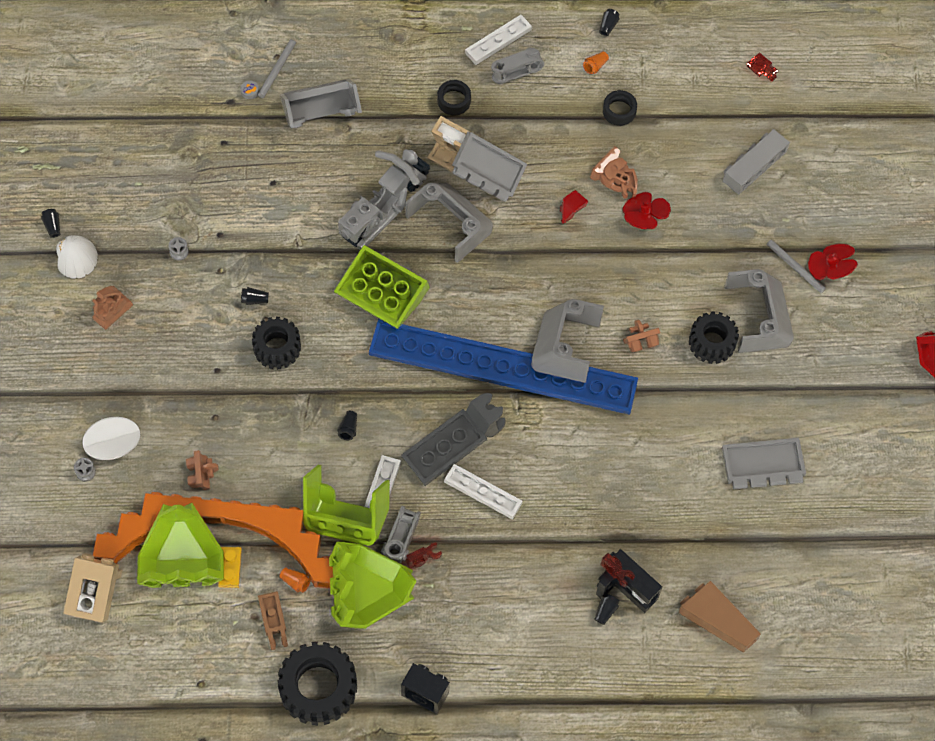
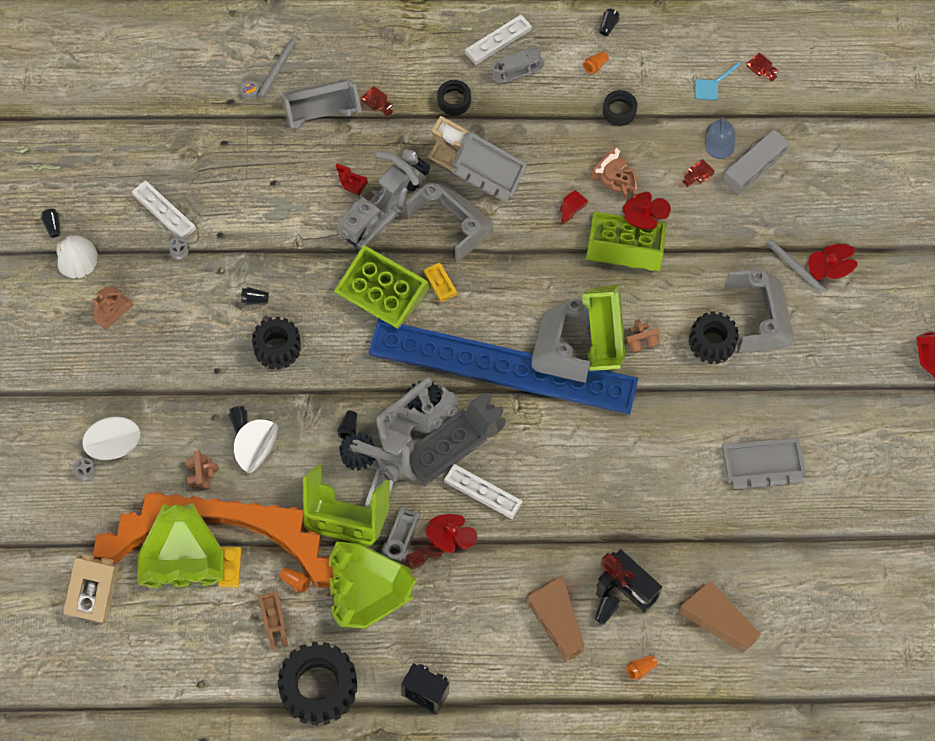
none -> white plate [132,180,196,239]
none -> black cone [228,406,248,435]
none -> white piece [234,420,278,473]
none -> red slope [335,164,368,196]
none -> light grey piece [339,377,459,482]
none -> clear red plate [362,86,393,116]
none -> yellow plate [423,262,457,303]
none -> red piece [426,514,478,553]
none -> medium nougat slope [527,576,585,662]
none -> lime windscreen [582,284,626,371]
none -> lime slope [586,212,666,271]
none -> orange cone [626,655,657,680]
none -> clear red plate [683,159,715,187]
none -> medium azure piece [695,62,741,101]
none -> sand blue piece [706,117,735,159]

